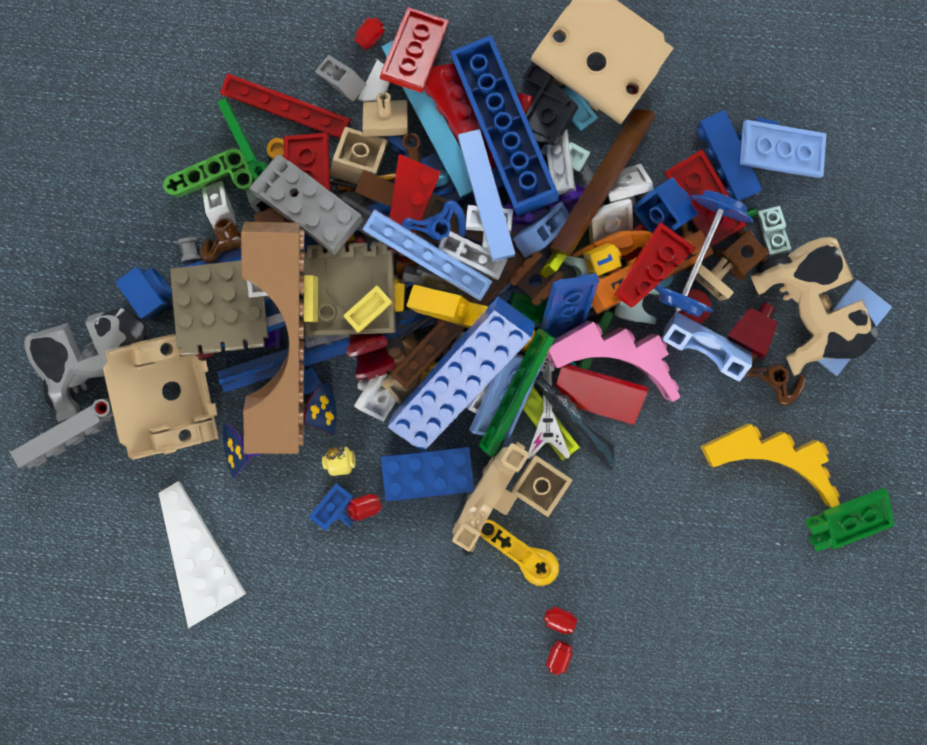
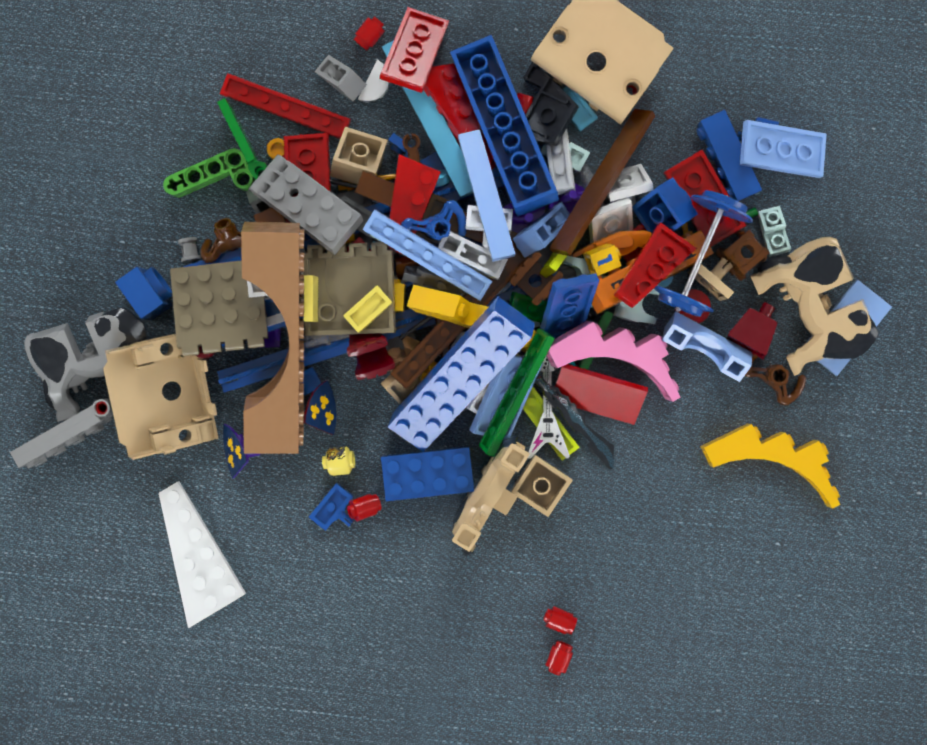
white slope [202,181,236,229] -> none
white tile [354,374,396,422] -> none
tan tile [362,92,408,137] -> none
yellow beam [480,519,559,586] -> none
green tile [805,488,894,552] -> none

